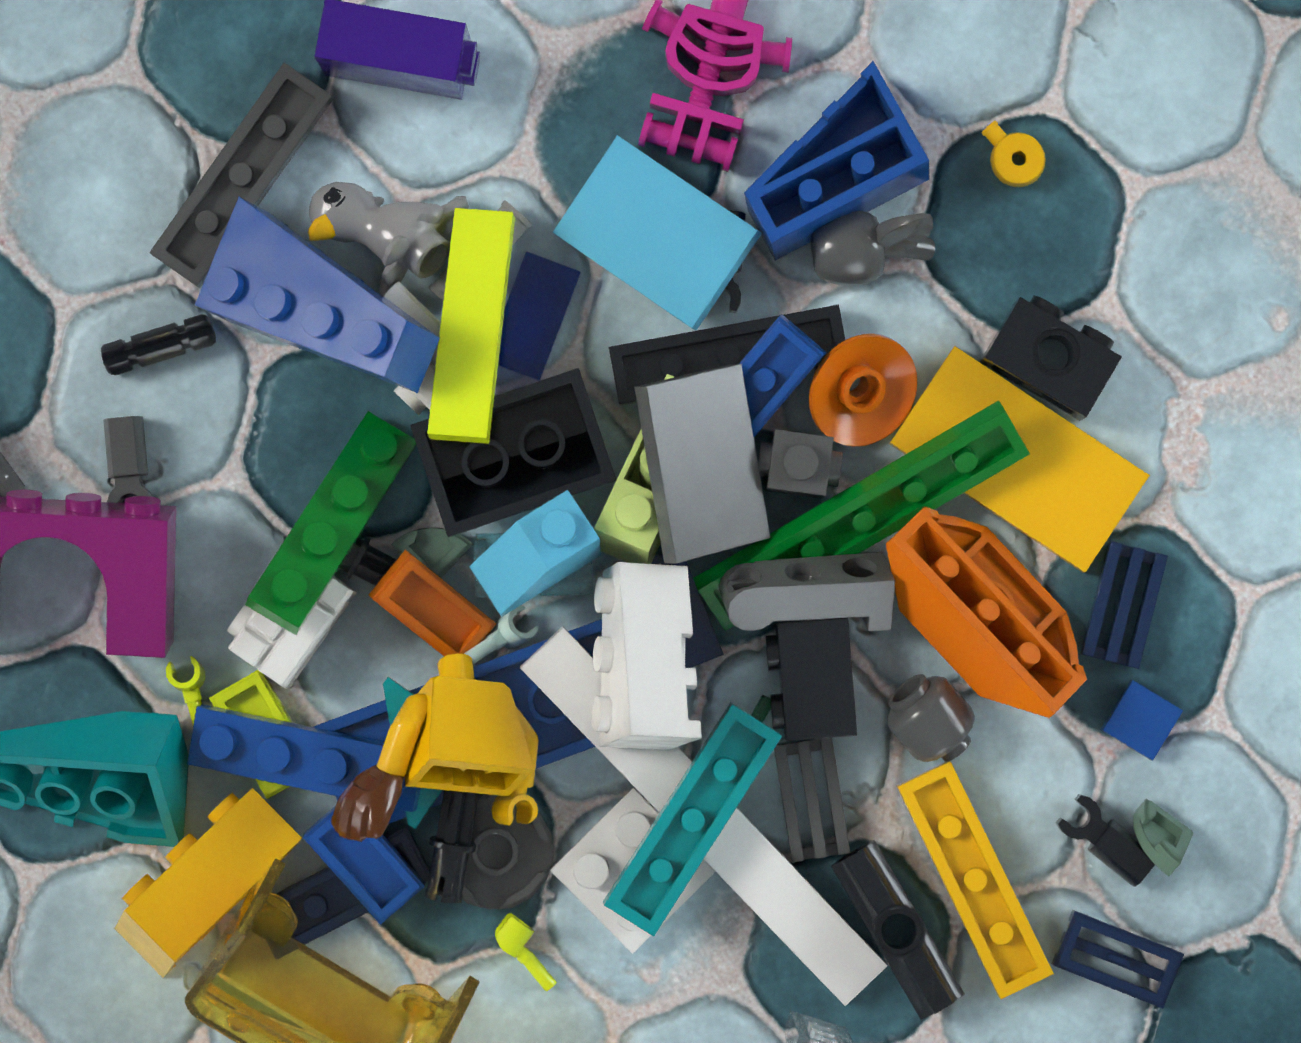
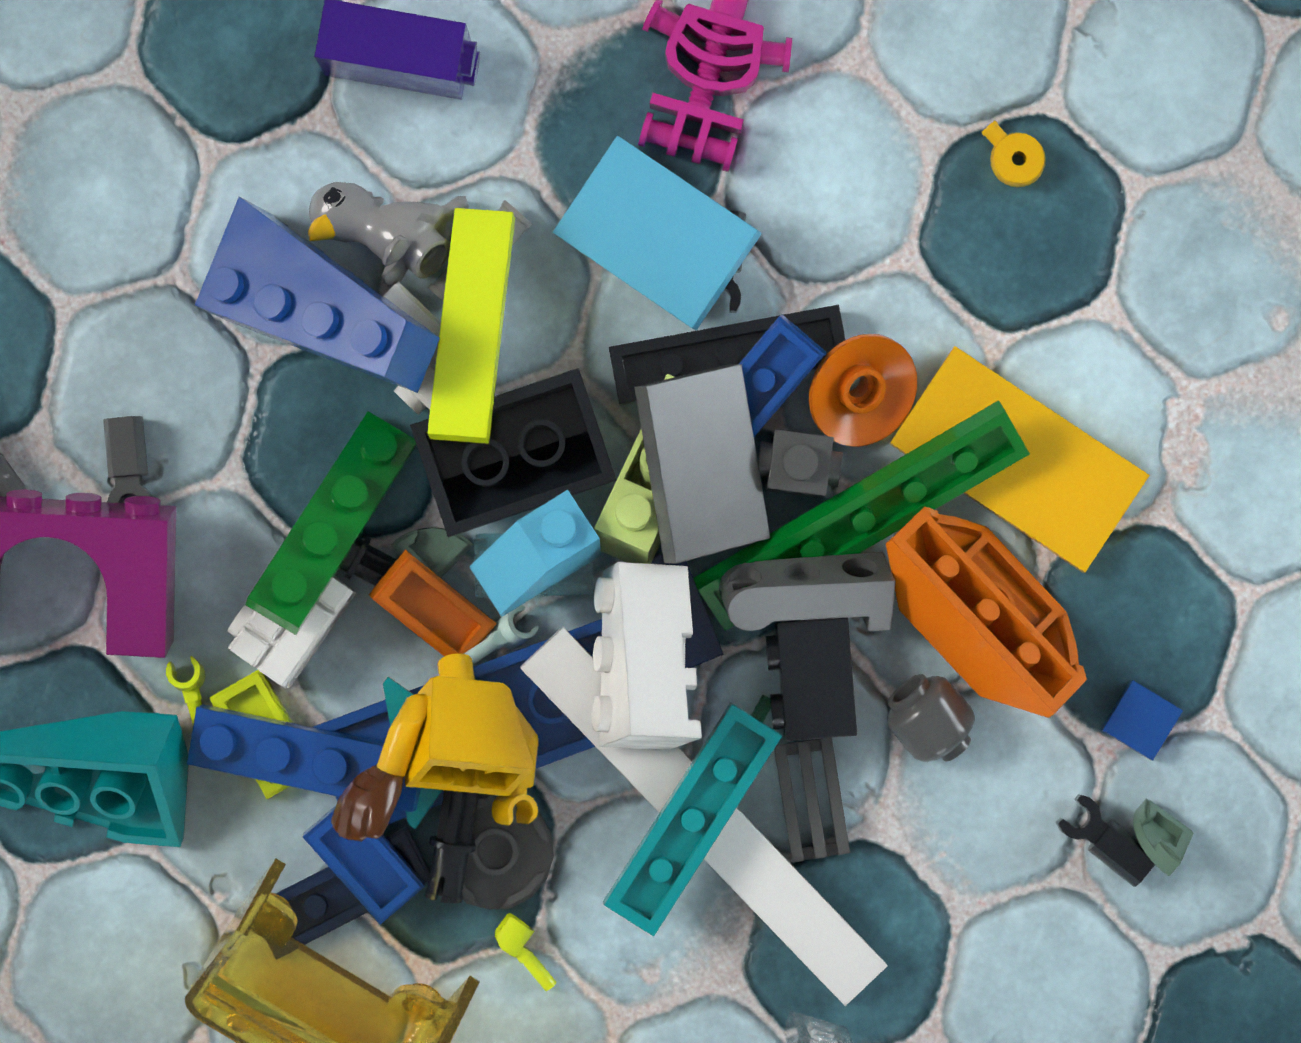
black axle [101,314,216,375] -> none
yellow wedge [114,788,302,978] -> none
dark grey plate [149,62,334,288] -> none
clear blue tile [498,251,581,381] -> none
white plate [550,787,716,954] -> none
blue wedge [744,61,930,261] -> none
dark grey piece [810,211,935,286] -> none
black piece [831,840,965,1020] -> none
yellow plate [896,761,1054,999] -> none
black brick [980,295,1122,421] -> none
dark blue tile [1051,909,1184,1009] -> none
dark blue tile [1080,541,1168,669] -> none

